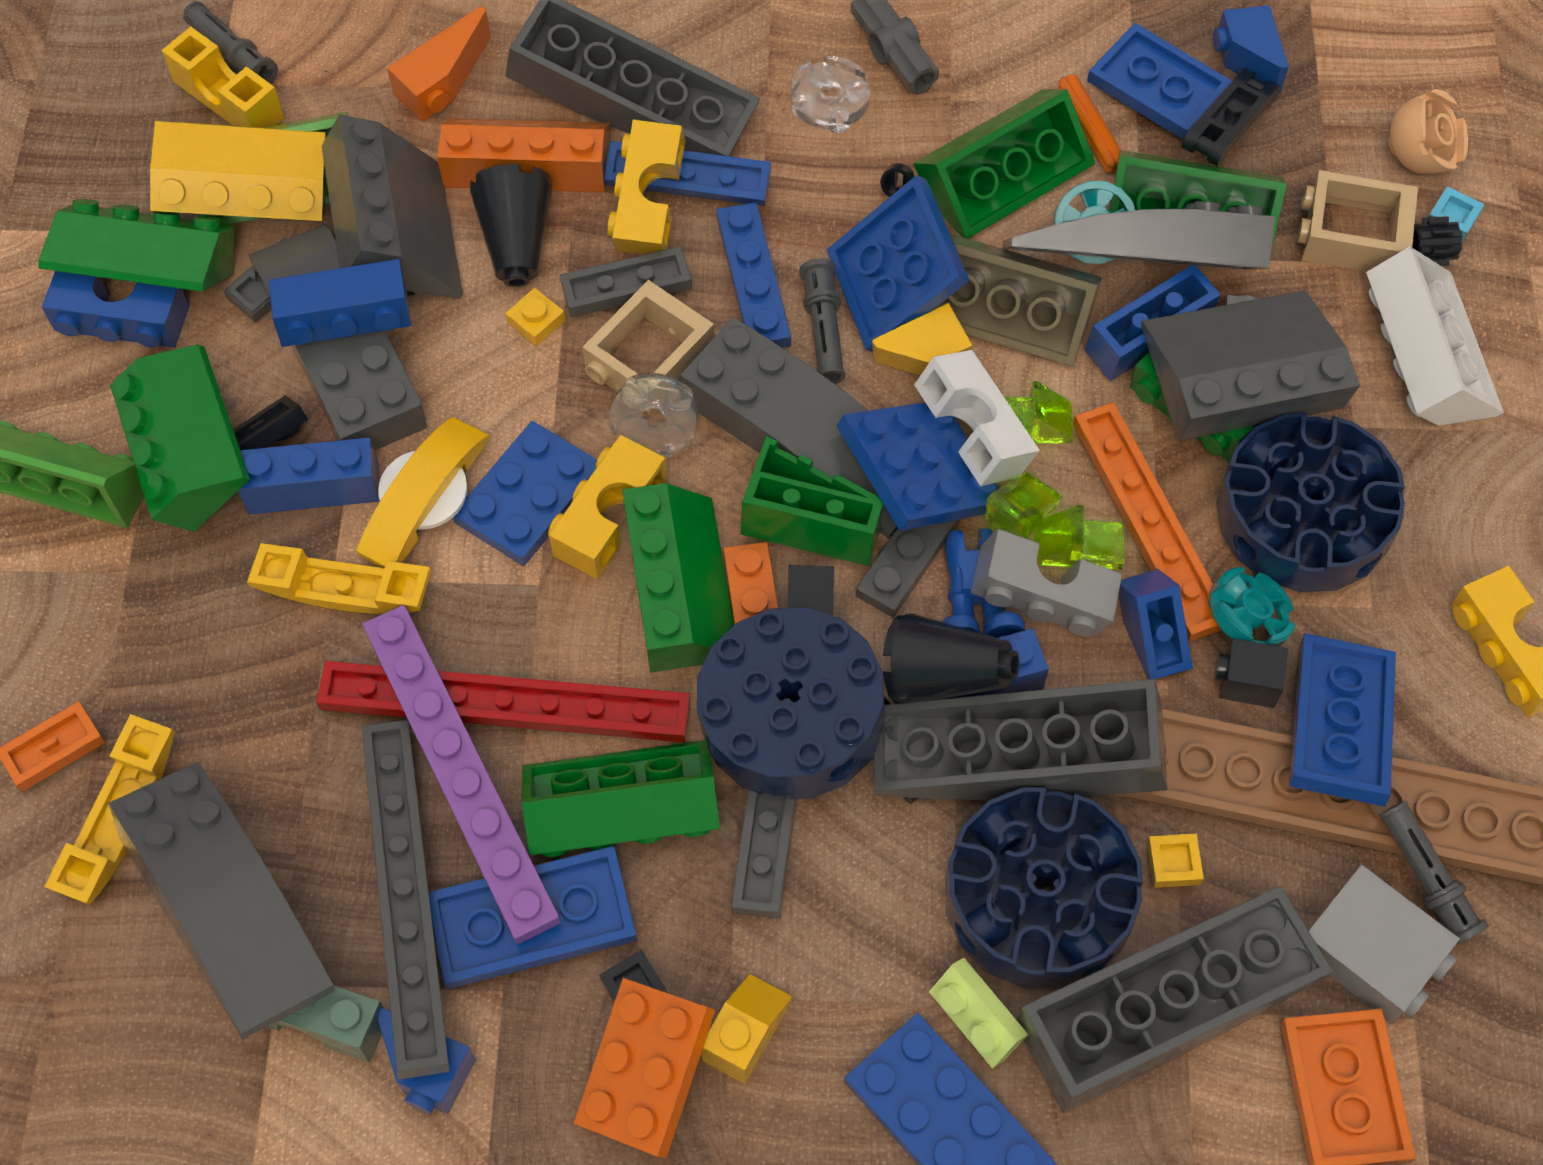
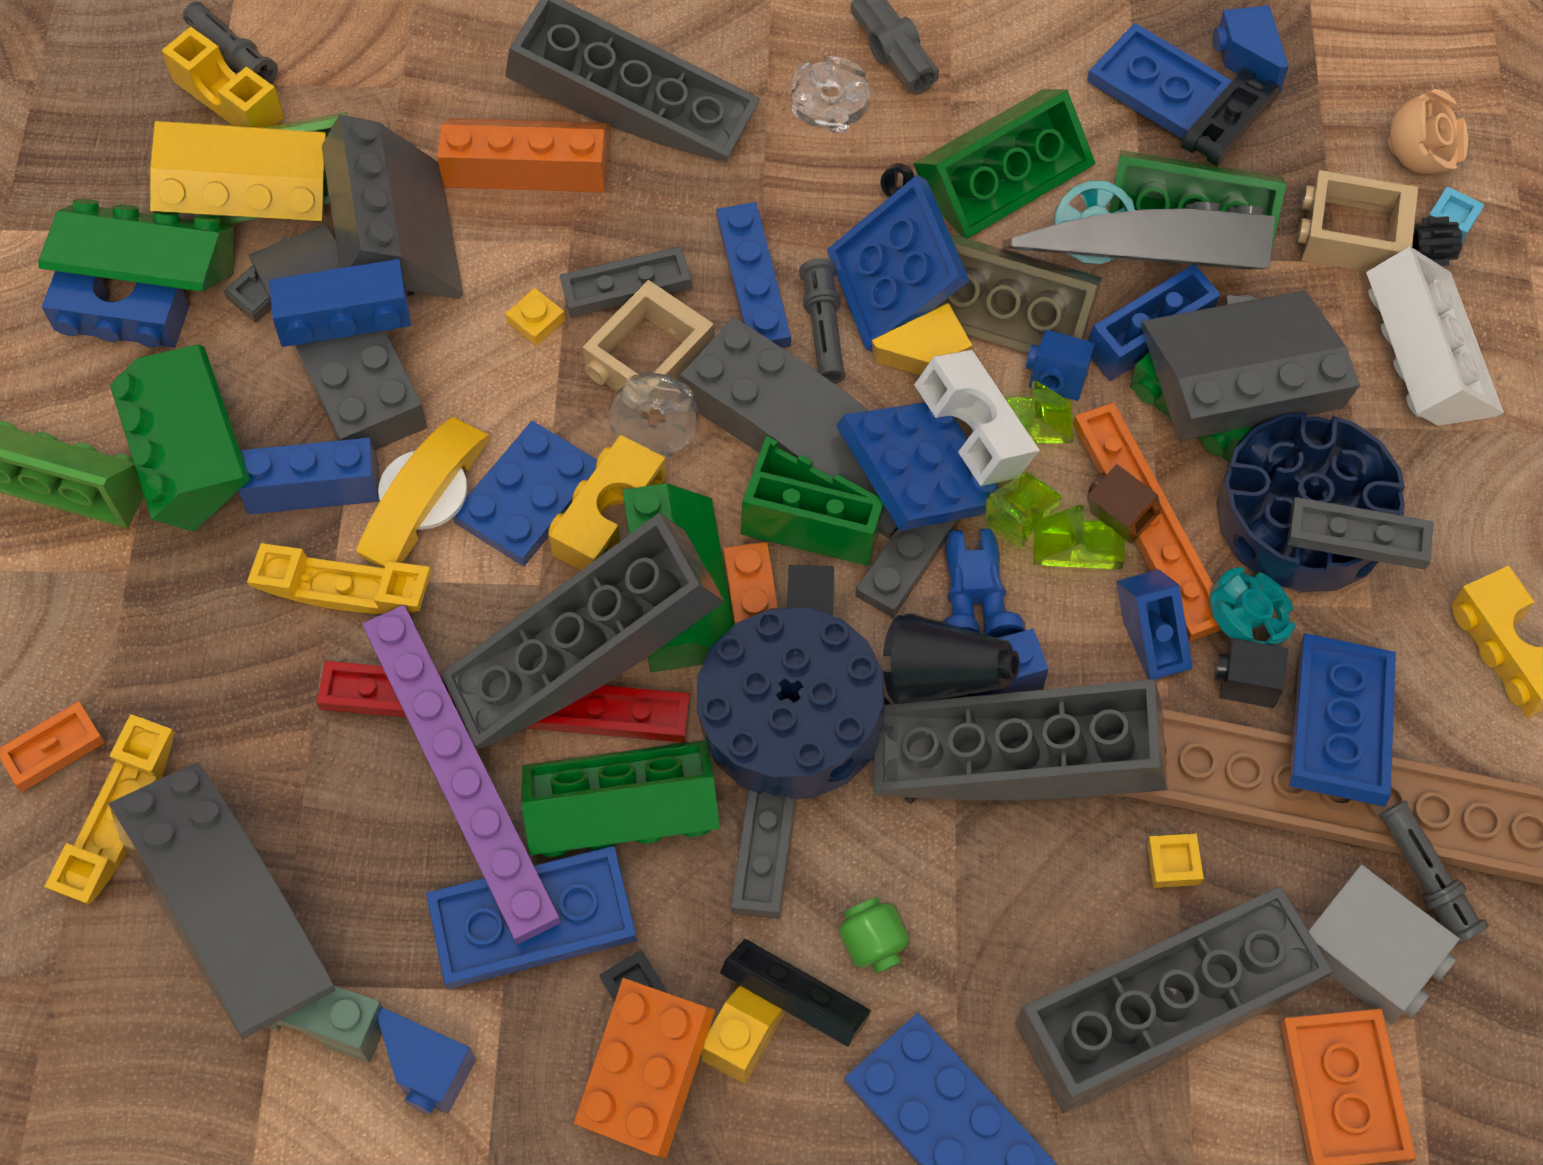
black plate [233,395,308,450] -> none
dark grey plate [361,720,449,1080] -> none
orange slope [387,6,491,122] -> none
black cone [470,164,553,287] -> none
blue plate [604,141,772,206] -> none
yellow arch [608,120,686,255] -> none
yellowish green plate [929,958,1029,1069] -> none
dark blue brick [945,787,1143,989] -> none
light grey arch [971,529,1122,637] -> none
orange axle [1058,74,1121,174] -> none
none -> dark grey slope [441,513,725,749]
none -> black tile [720,939,871,1047]
none -> bright green head [838,897,910,974]
none -> blue brick [1025,329,1095,401]
none -> reddish brown brick [1087,464,1161,544]
none -> dark grey plate [1287,497,1434,570]

